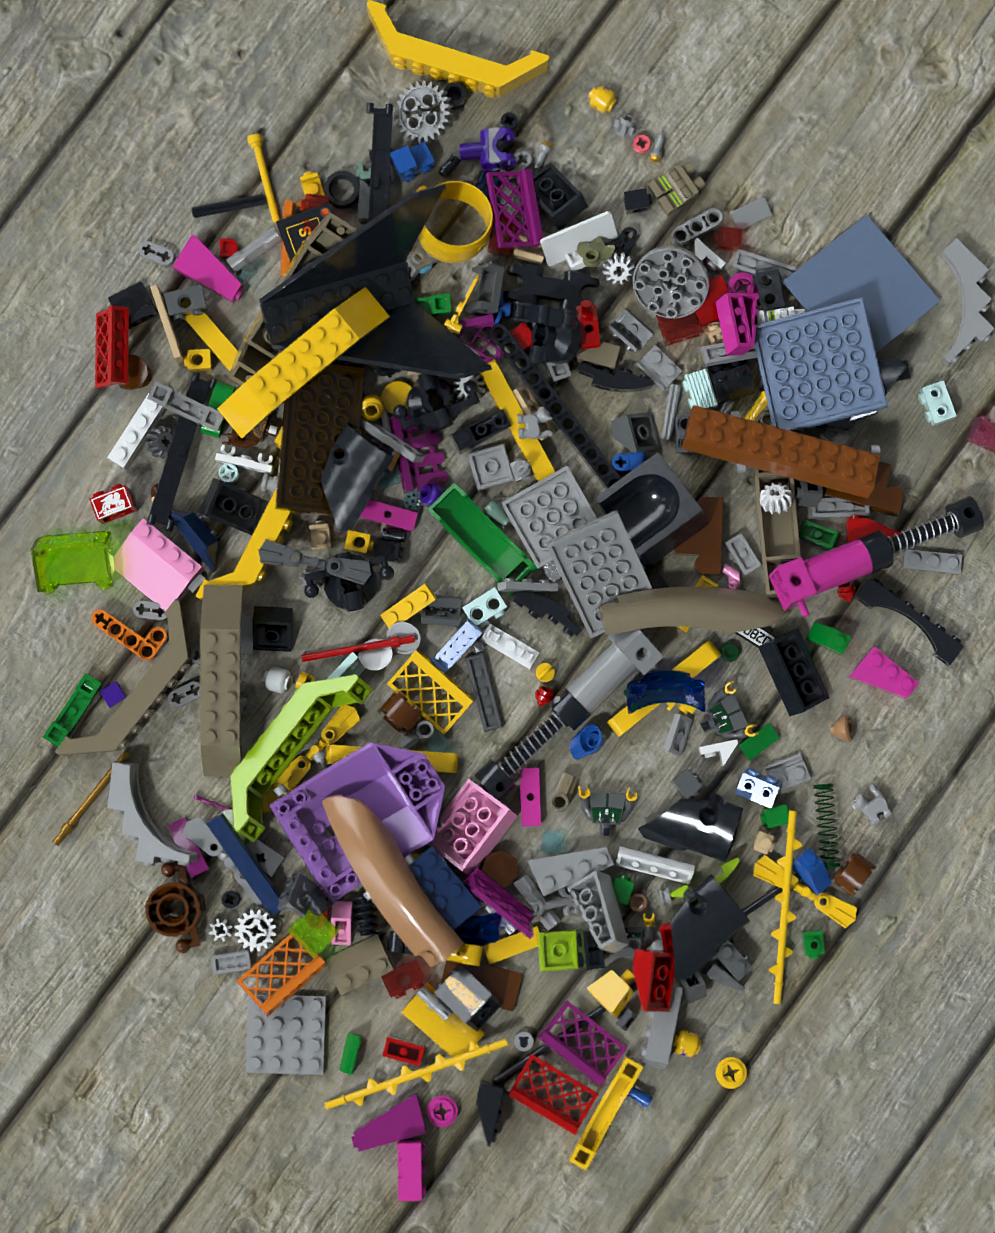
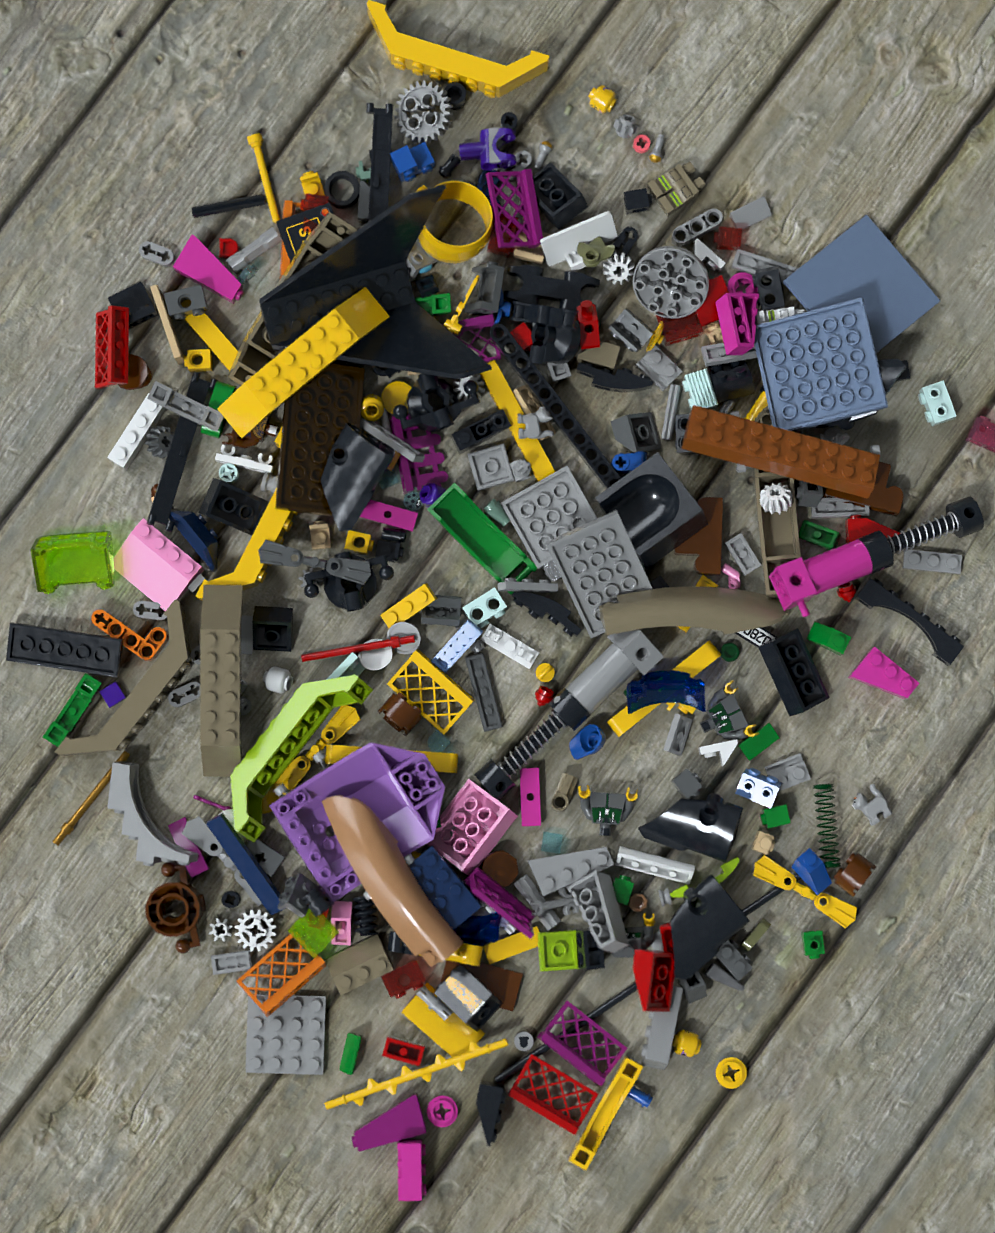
red brick [89,484,138,525] -> none
yellow tile [295,672,315,689] -> none
light grey axle [400,721,434,750] -> none
yellow torso [587,969,635,1018] -> none
black tile [616,1008,638,1031] -> none
yellow plant [769,810,802,1004] -> none
medium nougat brick [830,715,854,742] -> none
light grey arch [941,238,995,366] -> none
none -> black tile [6,622,123,677]
none -> black tile [415,275,440,298]
none -> yellow piece [646,321,664,351]
none -> olive beam [740,918,771,952]

